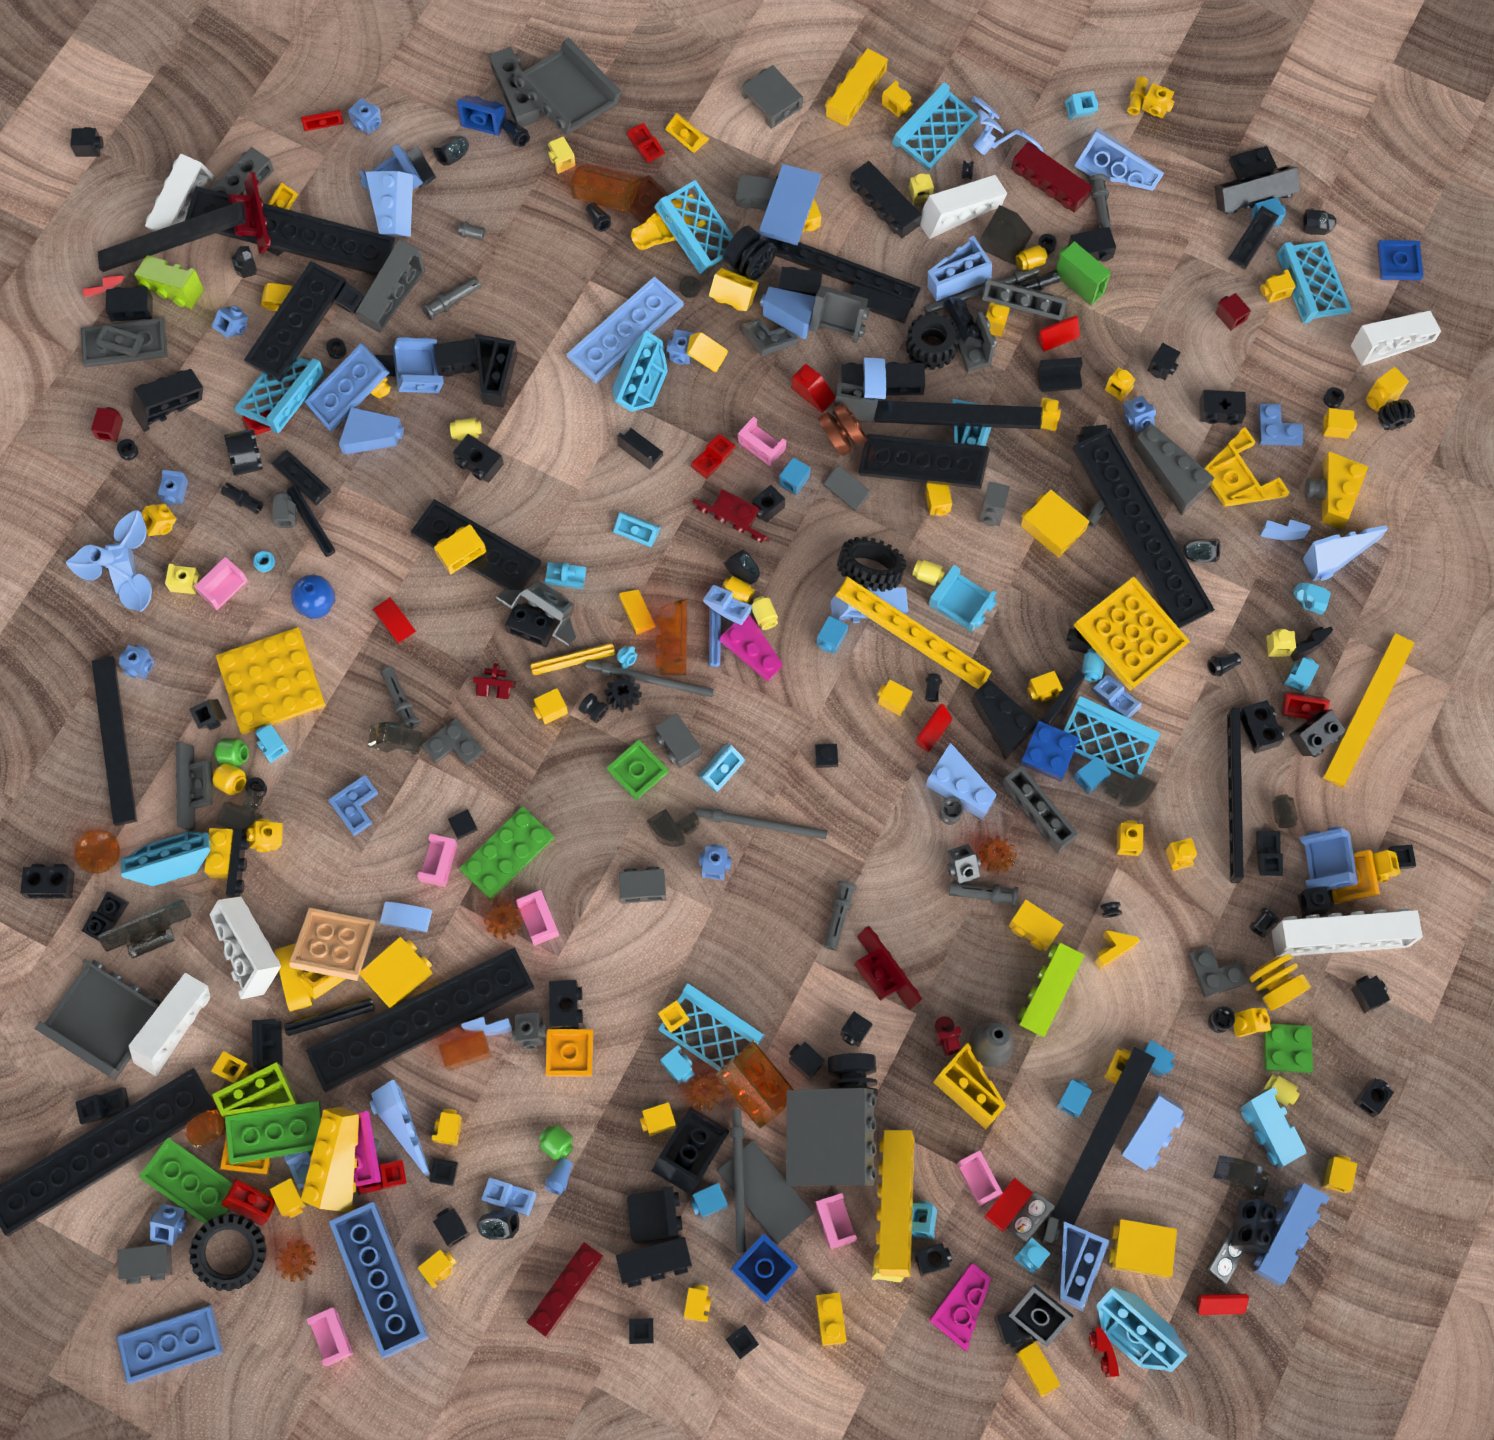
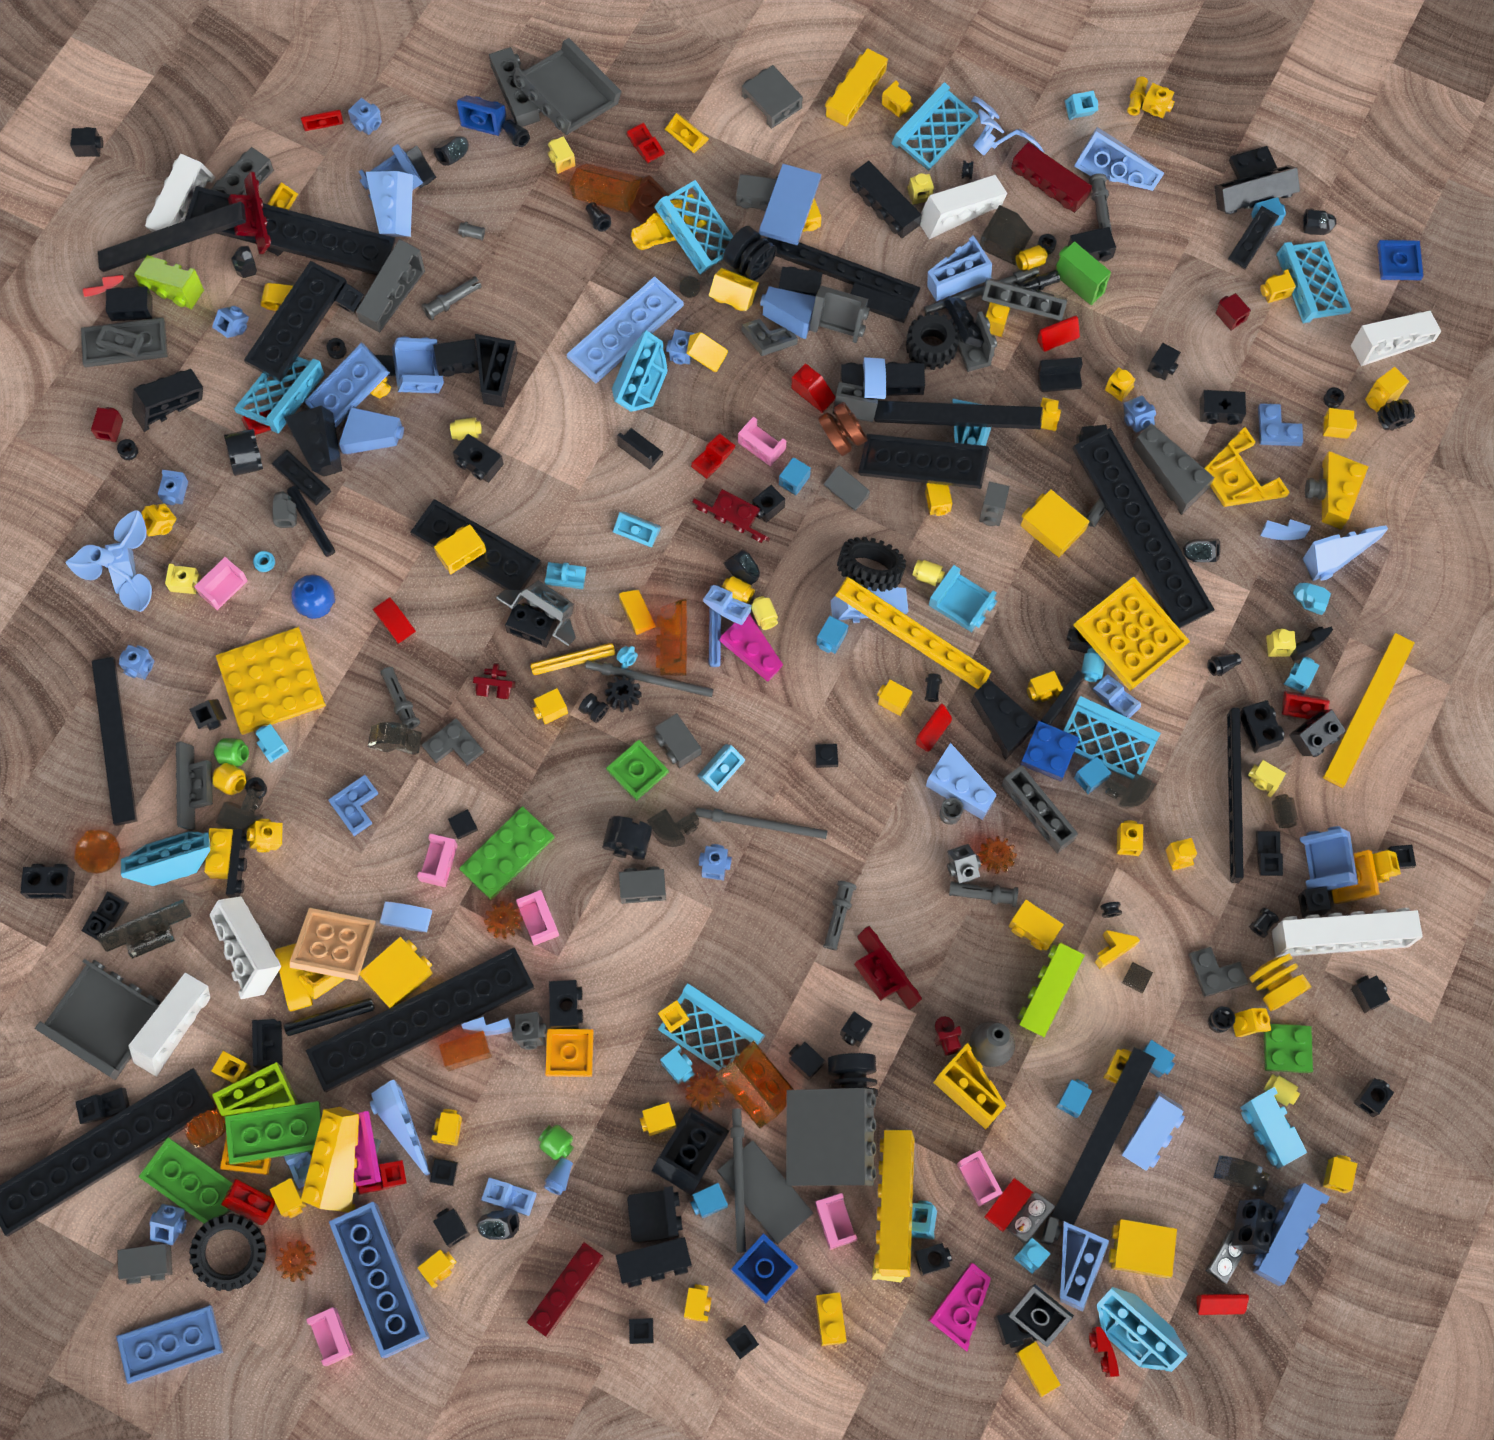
black pin [221,483,263,514] -> none
none -> black wedge [284,406,343,477]
none -> black brick [602,816,652,860]
none -> clear smoke tile [1122,962,1153,993]
none -> light yellow brick [1248,760,1286,798]

